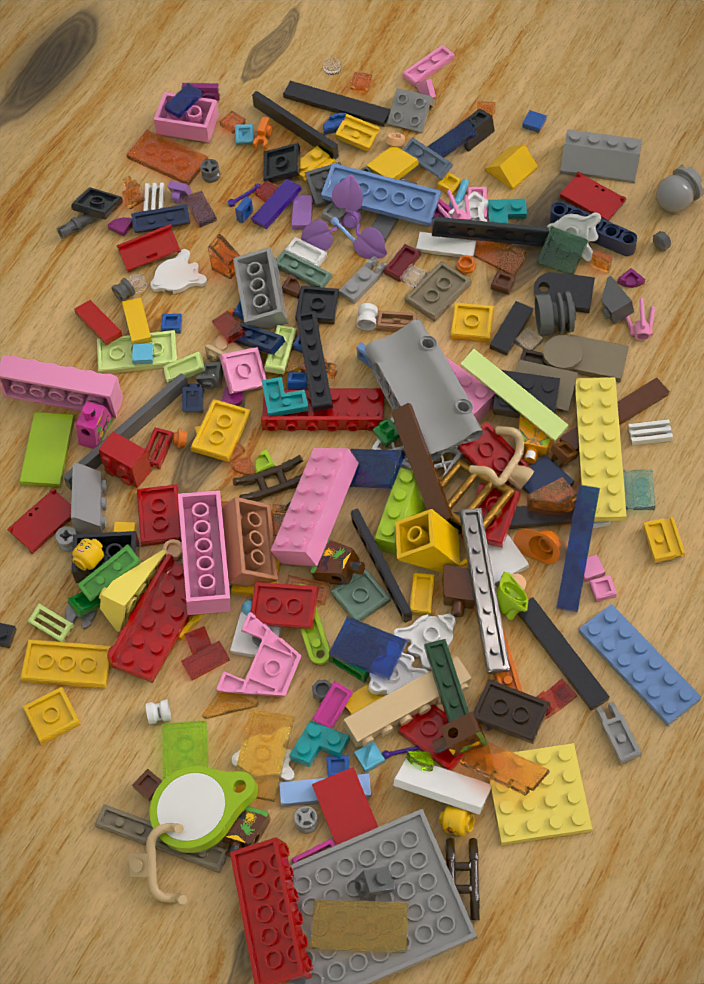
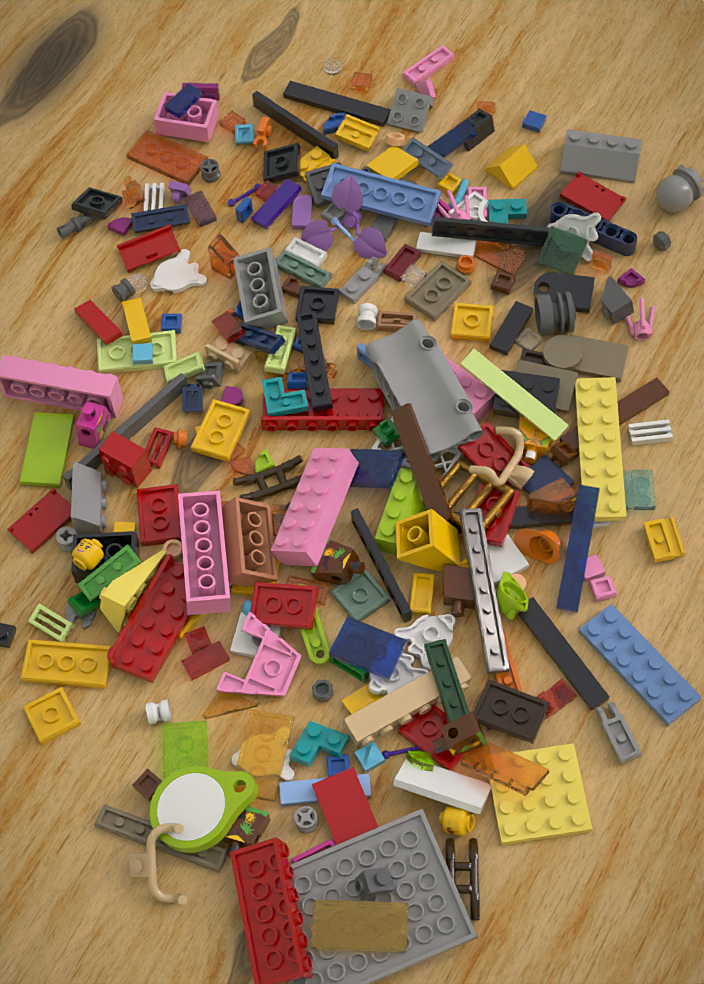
bright pink tile [219,347,266,394] -> none
dark pink tile [312,681,353,729] -> none

